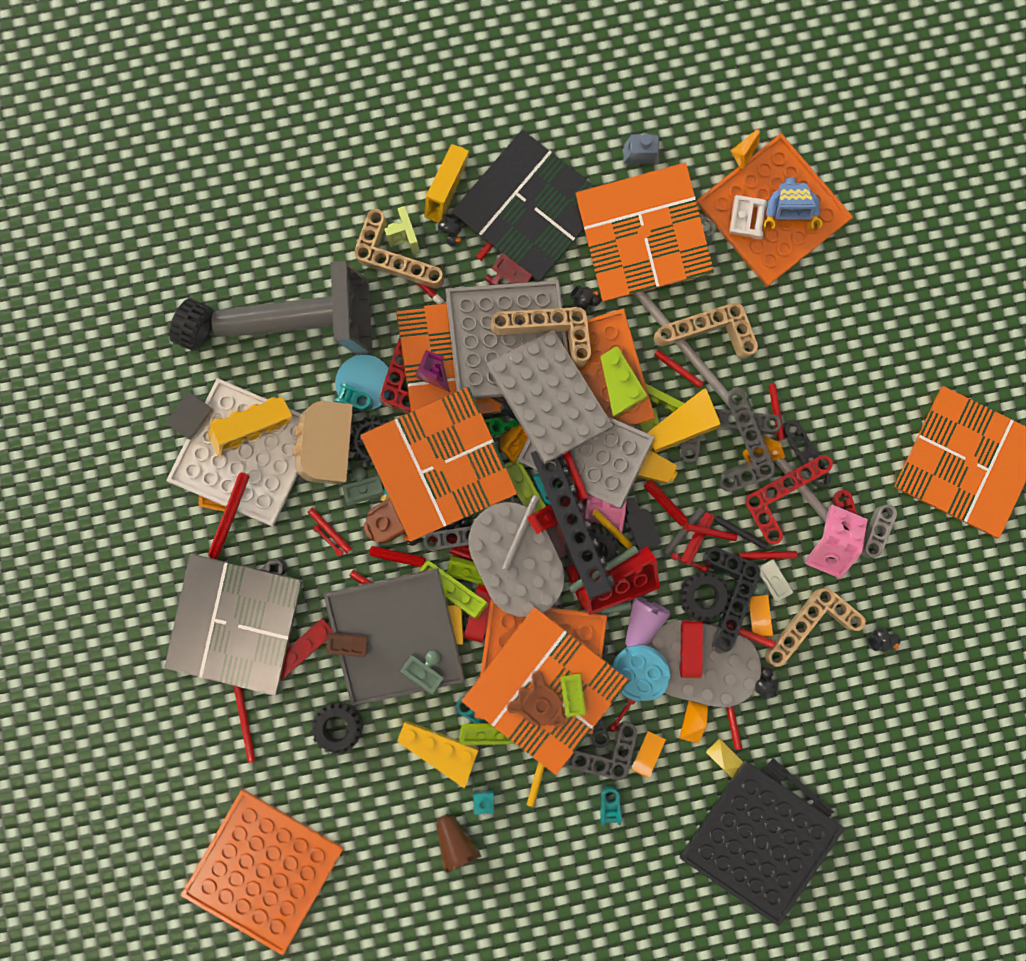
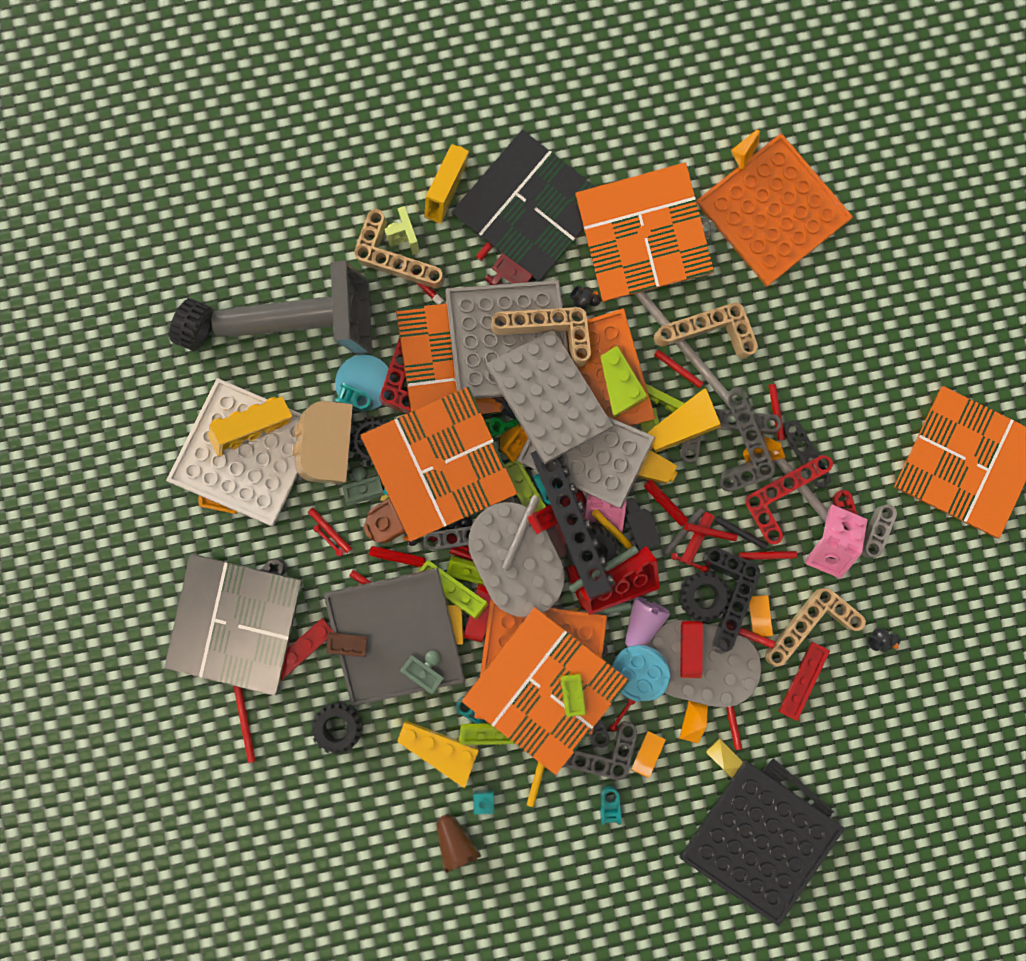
dark grey slope [165,391,214,440] -> none
orange tile [181,789,344,955] -> none
red axle [208,472,250,559] -> none
magenta slope [415,350,450,392] -> none
black animal [438,214,462,247] -> none
dark orange tile [507,671,565,727] -> none
red piece [563,451,589,500] -> none
sand blue torso [624,134,659,164] -> none
white plate [729,195,768,239] -> none
plate [753,559,794,602] -> none
black animal [755,666,779,700] -> none
medium blue torso [763,177,822,231] -> none
none -> red plate [778,642,830,721]

